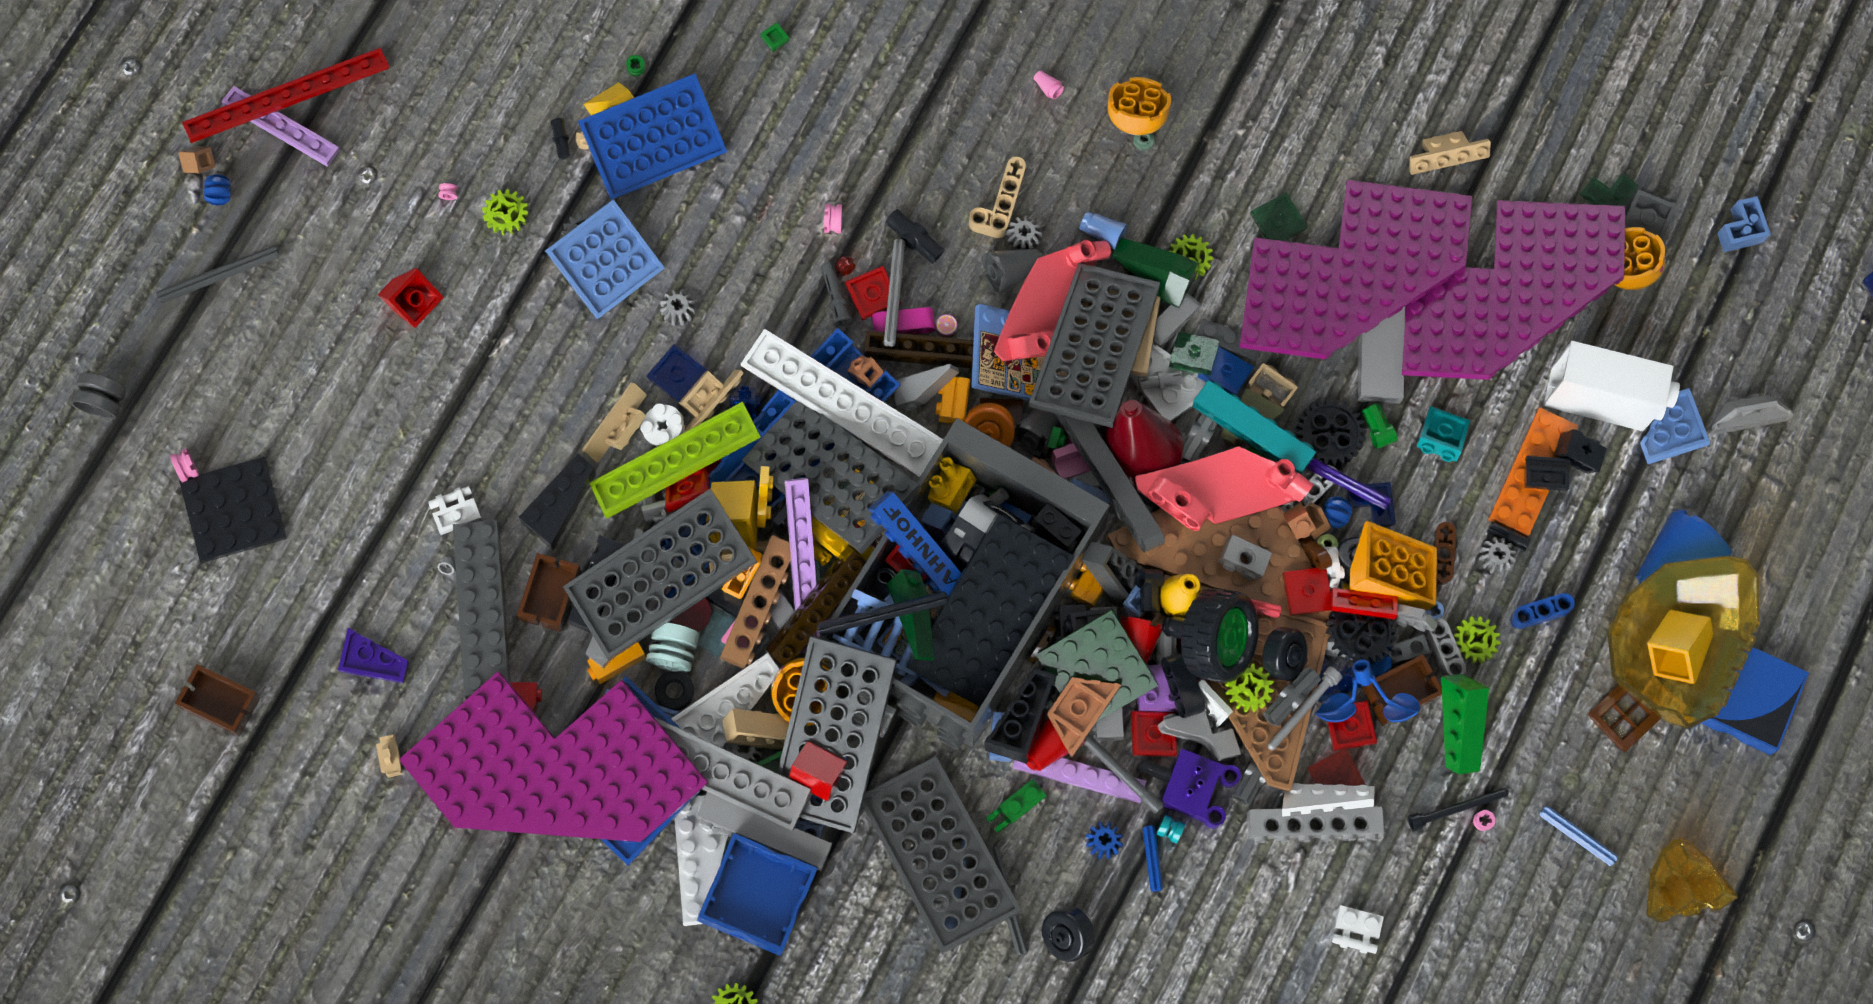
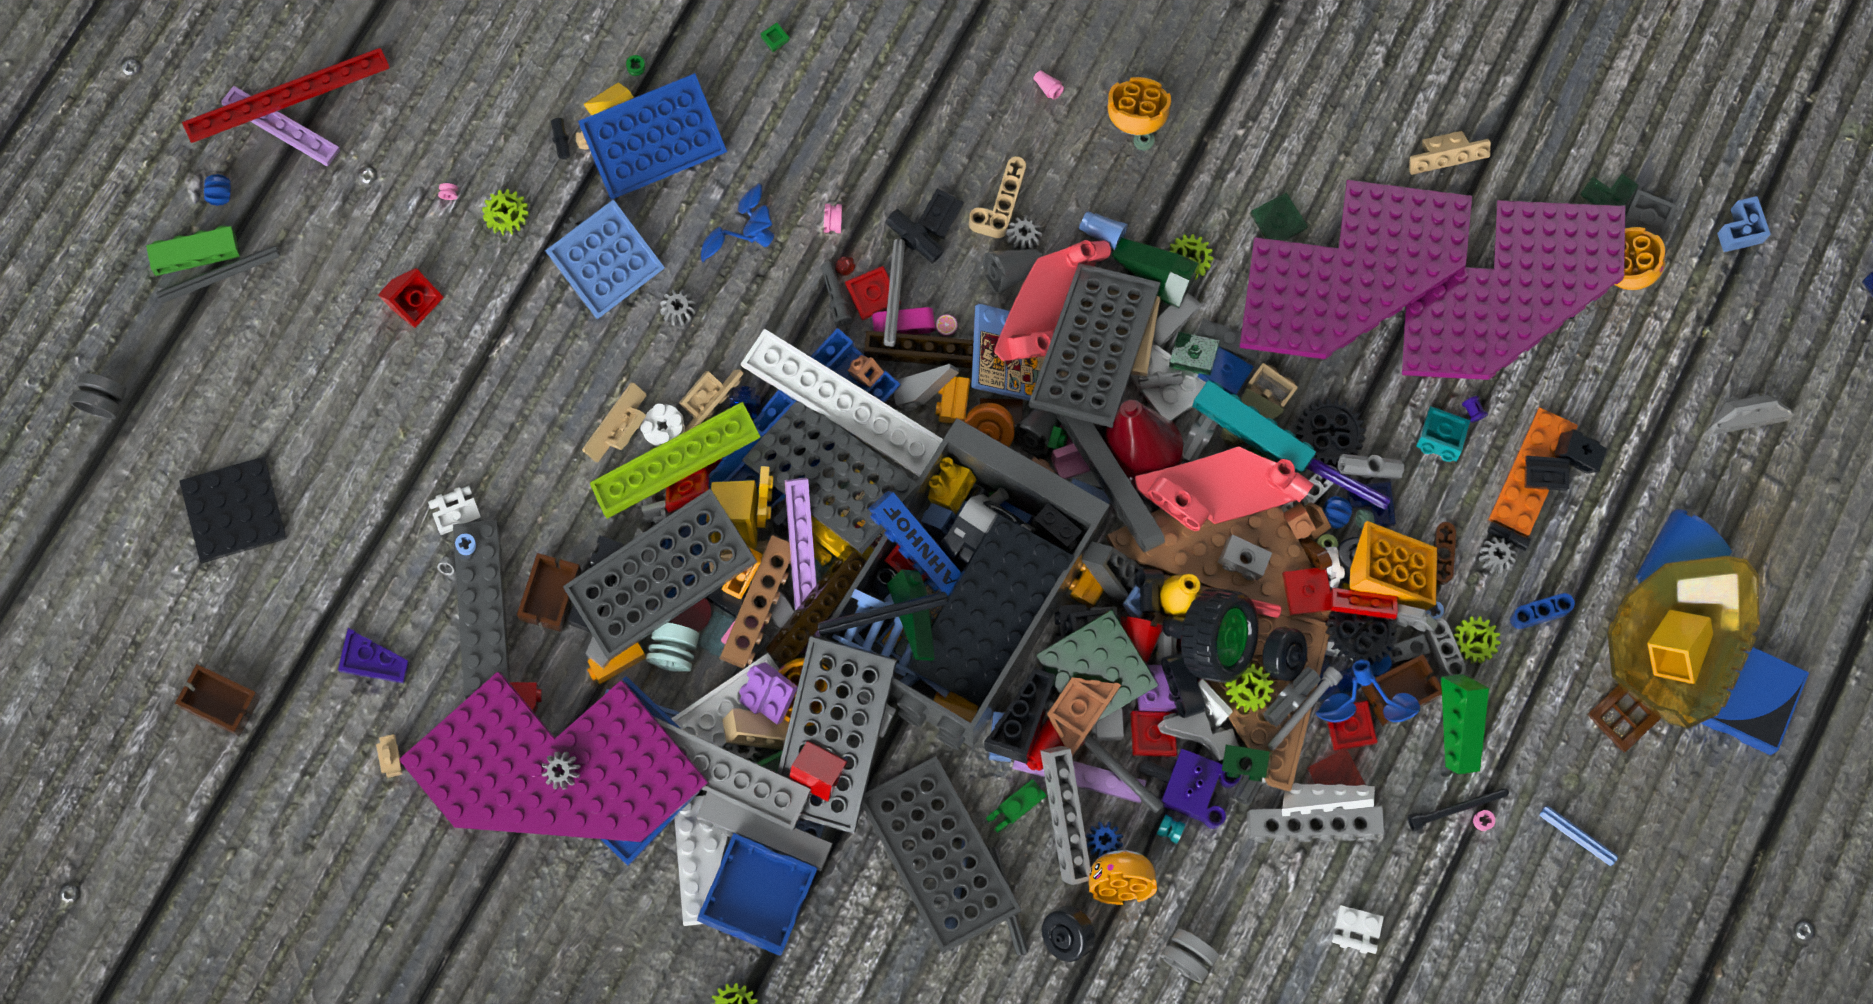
bright pink wheel [170,448,199,483] -> none
medium nougat panel [178,146,215,173] -> none
black wedge [519,454,596,551] -> none
clear blue plate [646,344,707,403] -> none
black tyre [655,671,694,710] -> none
dark brown tile [1026,624,1056,665] -> none
blue axle [1143,825,1163,892] -> none
light grey brick [1357,306,1405,404] -> none
green piece [1362,404,1398,449] -> none
white brick [1543,341,1680,431] -> none
medium blue plate [1640,388,1710,465] -> none
clear yellow brick [1646,837,1738,922] -> none
none -> bright green brick [146,226,240,276]
none -> light blue bush [455,534,476,555]
none -> light grey gear [542,751,580,790]
none -> blue plant [701,183,774,262]
none -> medium lavender plate [739,662,798,725]
none -> black plate [917,188,964,239]
none -> light grey brick [1040,746,1091,885]
none -> light orange cylinder [1089,850,1157,905]
none -> light grey wheel [1161,929,1219,983]
none -> dark green brick [1222,744,1272,782]
none -> light grey piece [1338,454,1404,479]
none -> sand green plate [1355,509,1374,530]
none -> dark purple bush [1462,396,1488,423]

